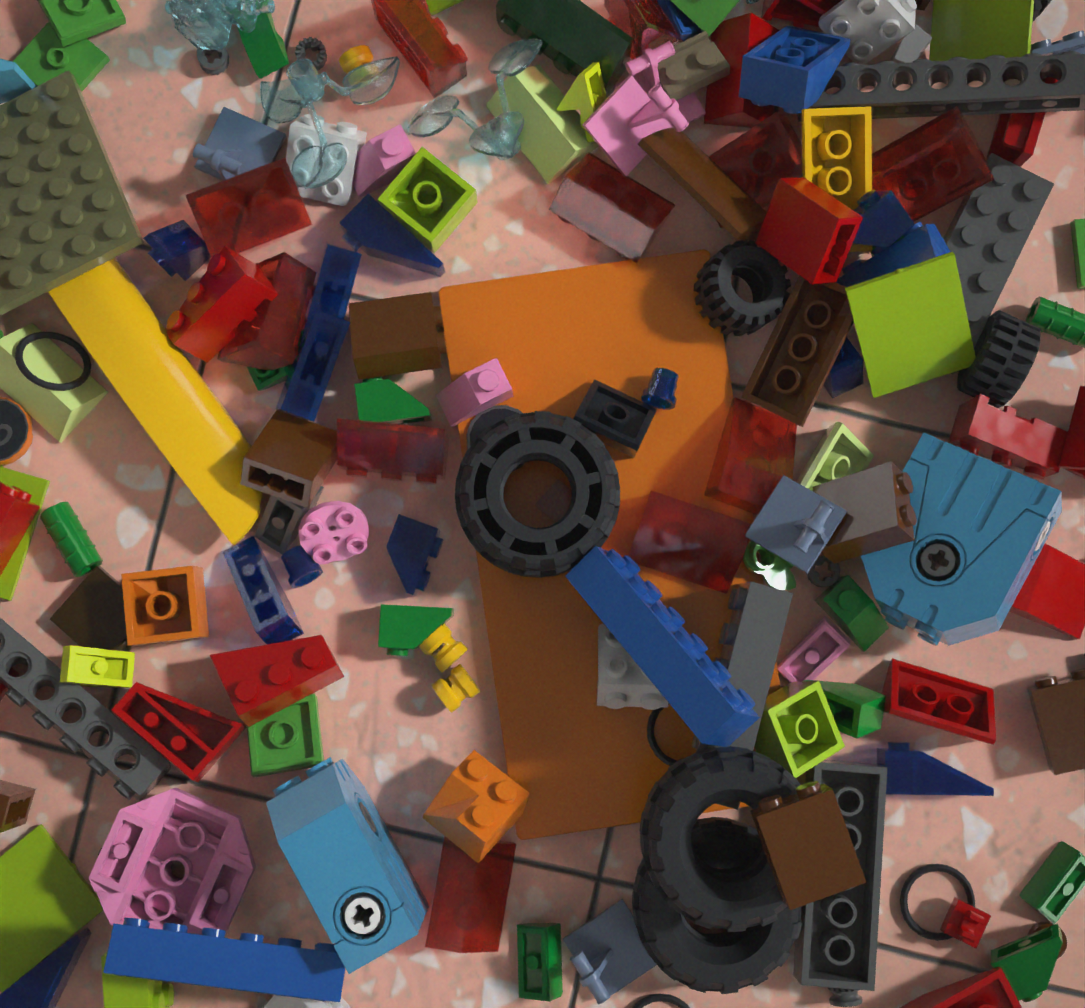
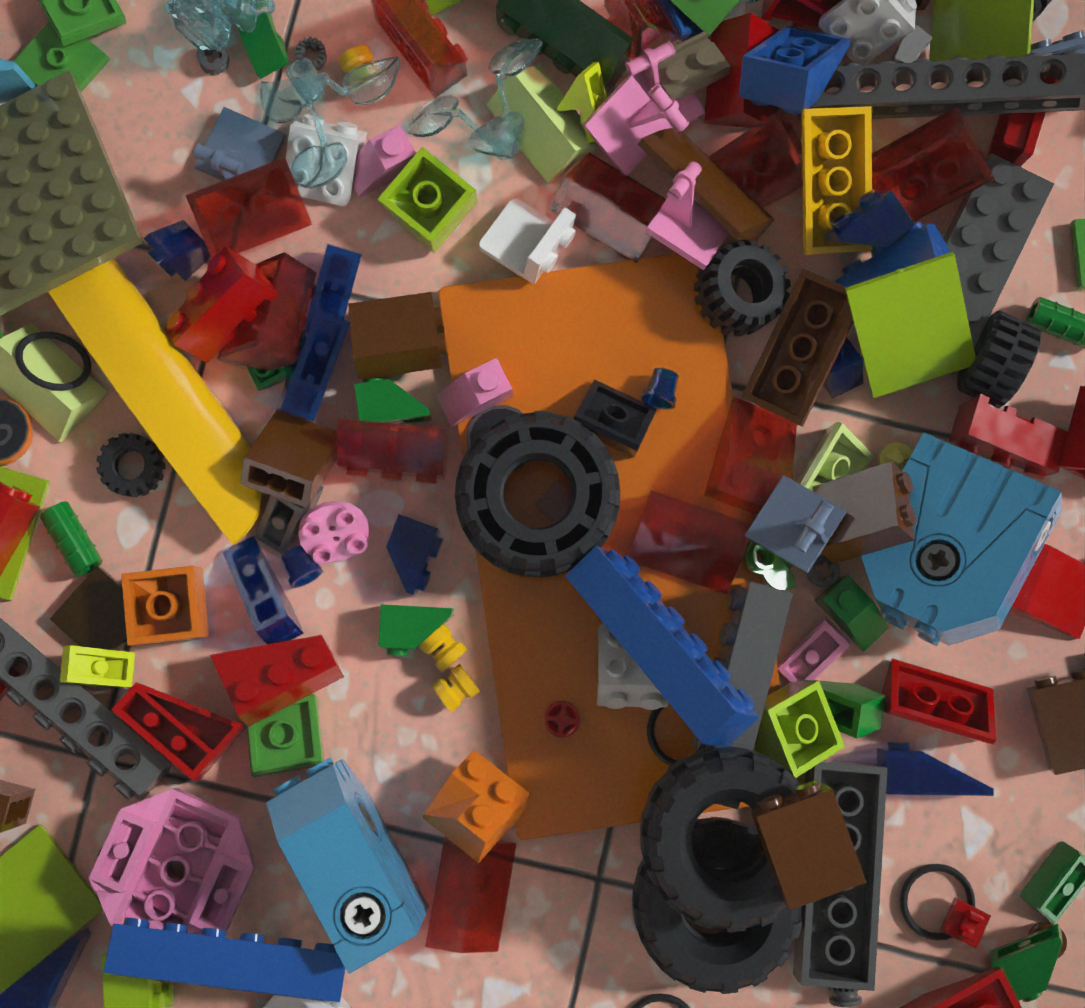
clear blue slope [339,194,445,277] -> none
green slope [517,923,563,1002] -> none
sand blue plate [563,899,657,1004] -> none
red brick [755,177,863,285] -> none
none -> black tyre [96,433,166,498]
none -> white bracket [479,198,576,284]
none -> red wheel [544,701,580,738]
none -> bright pink plate [645,162,729,270]
none -> light yellow tile [877,442,913,471]

